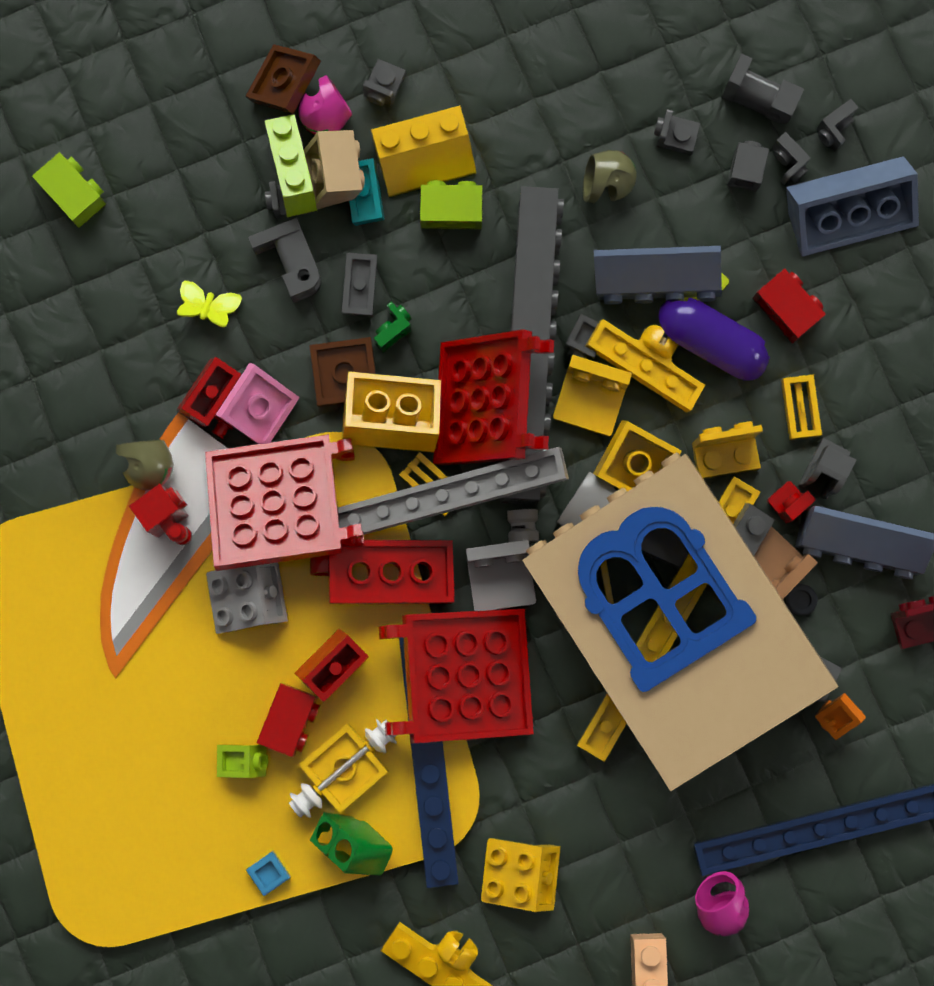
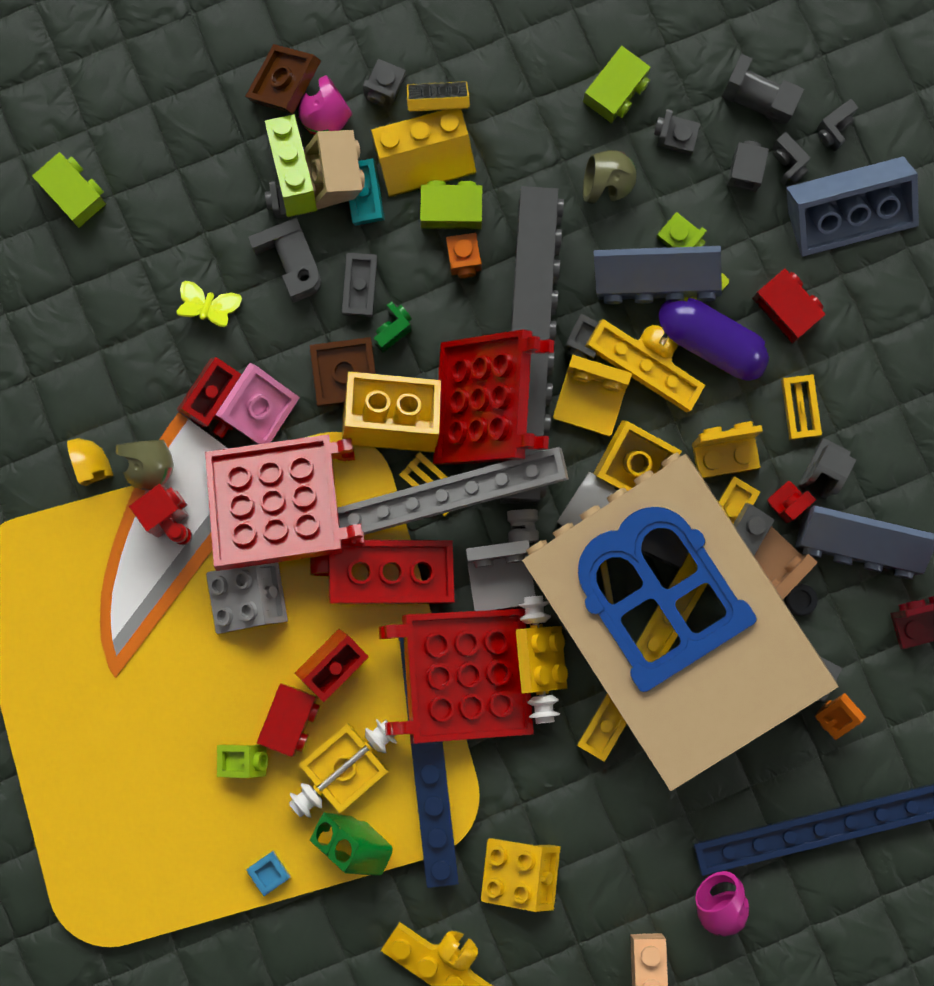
none -> yellow brick [67,438,114,486]
none -> tile [407,81,470,112]
none -> orange bracket [446,233,482,278]
none -> yellow plate [516,596,568,724]
none -> lime brick [583,45,651,123]
none -> lime bracket [656,212,707,248]

